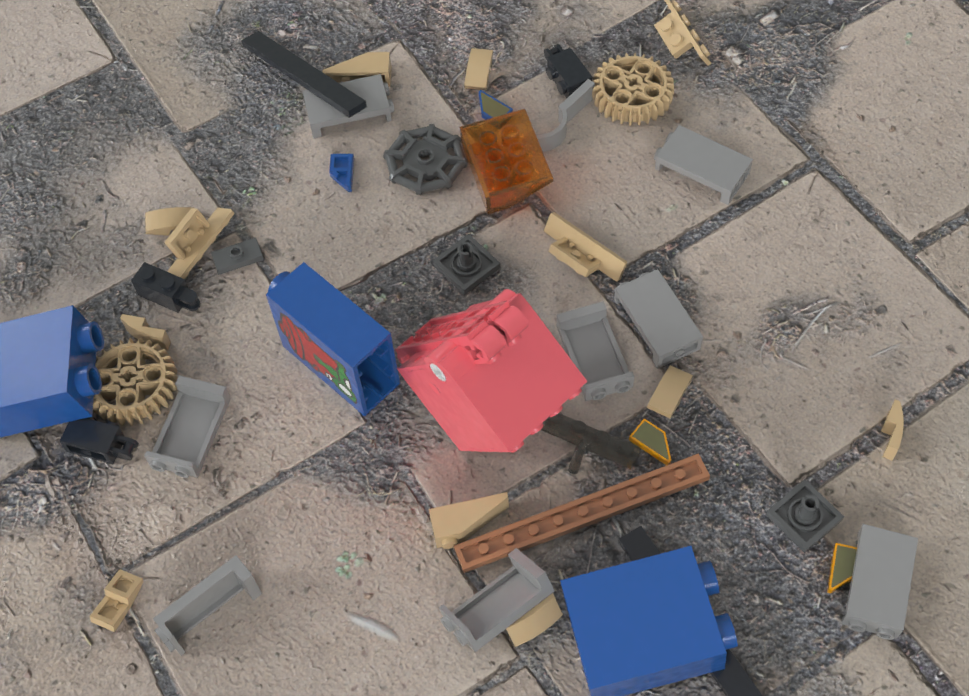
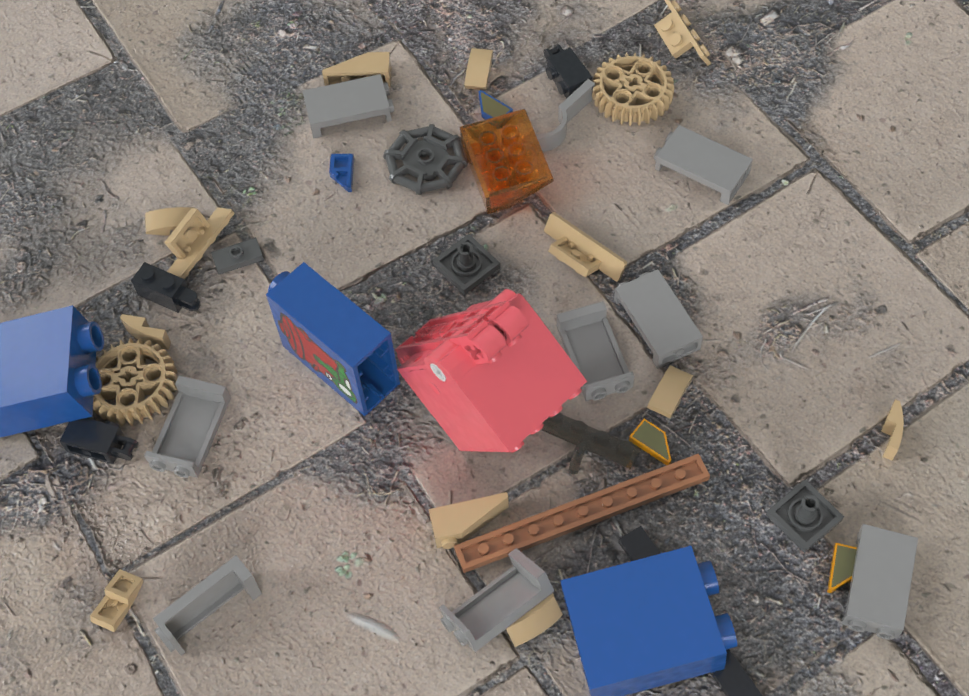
black tile [241,31,367,118] -> none

